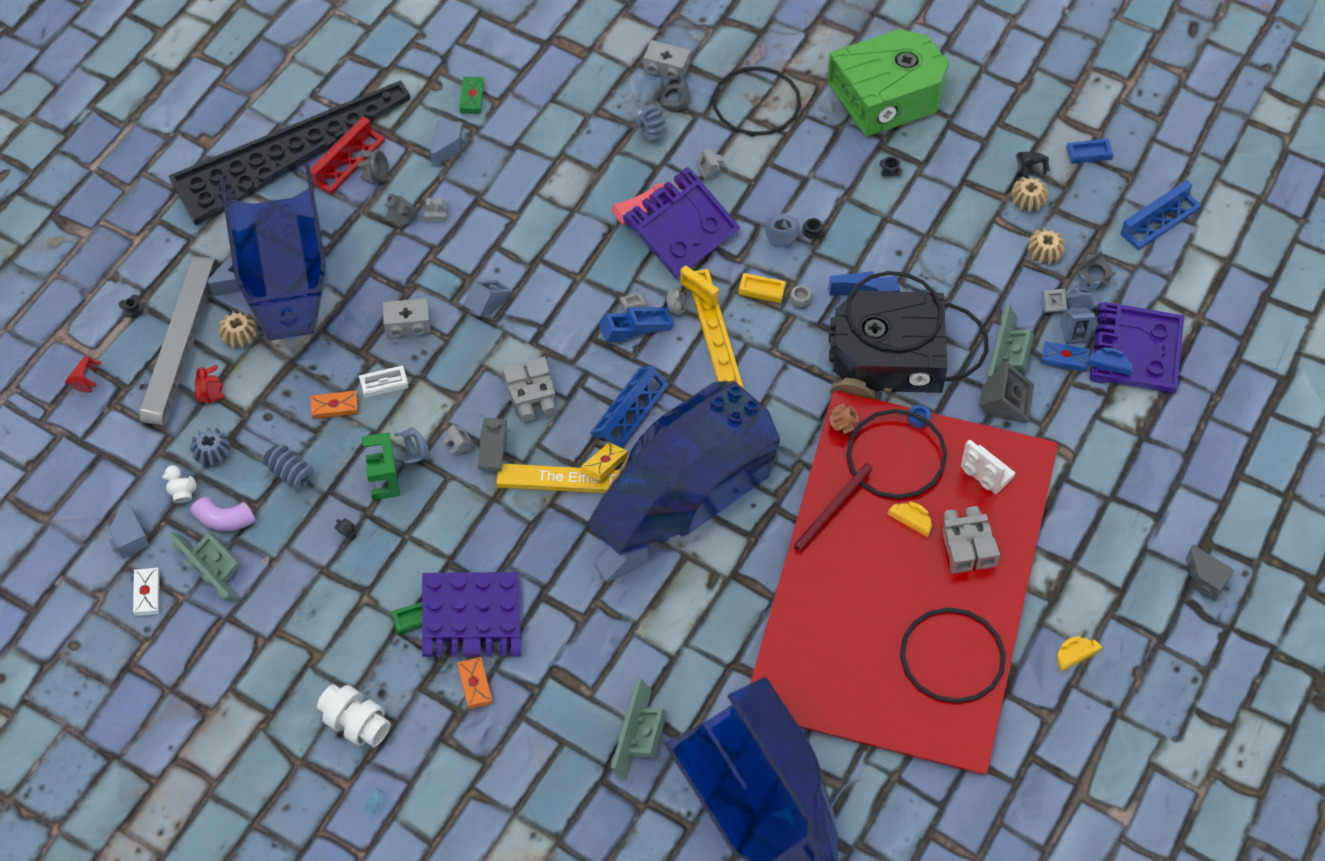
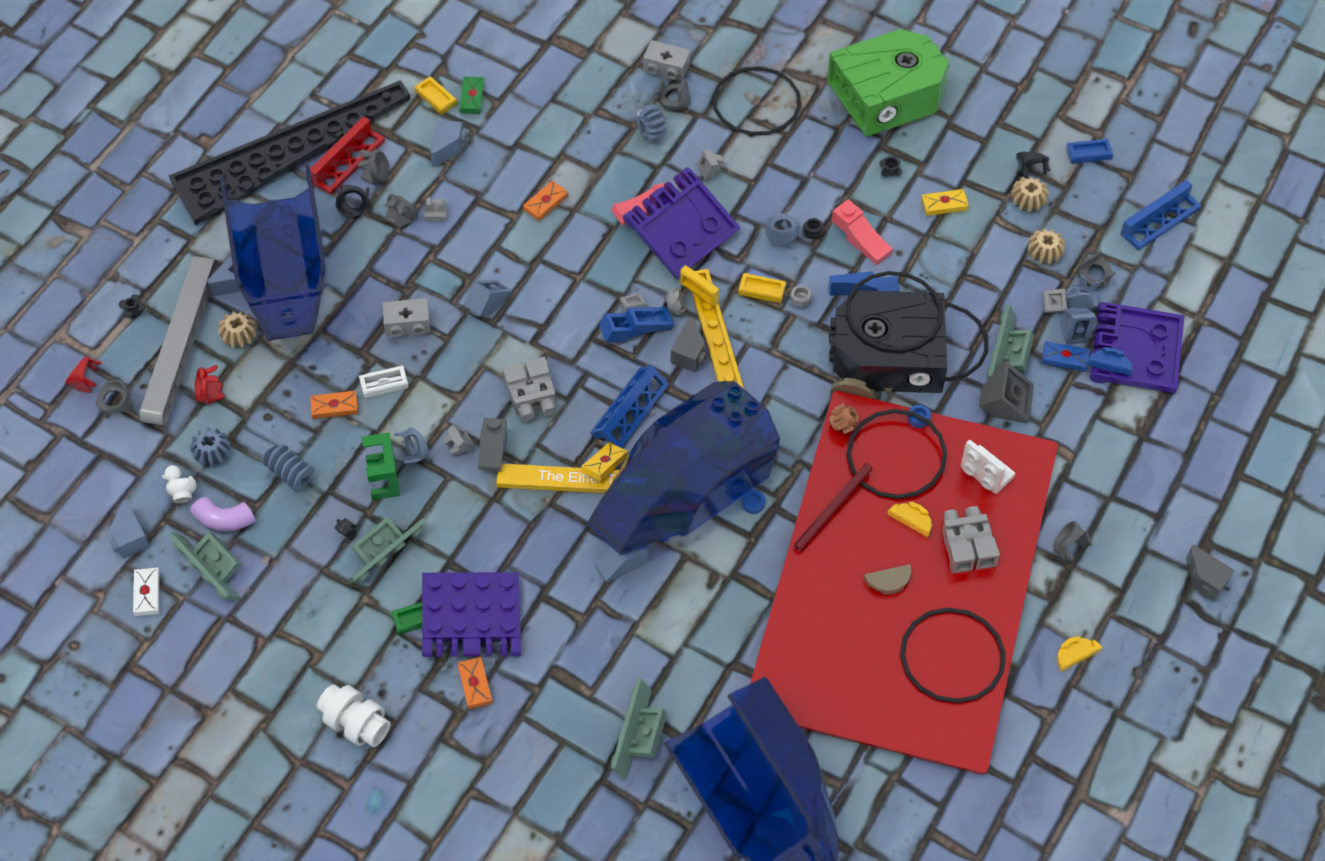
none -> dark grey piece [96,379,134,418]
none -> black piece [335,185,370,217]
none -> sand green bracket [347,516,426,584]
none -> yellow tile [414,76,457,115]
none -> orange tile [523,180,568,221]
none -> dark grey slope [670,317,707,372]
none -> blue tile [742,490,765,514]
none -> coral slope [832,199,893,265]
none -> dark tan tile [864,564,911,594]
none -> yellow tile [921,189,969,216]
none -> dark grey piece [1053,521,1092,563]

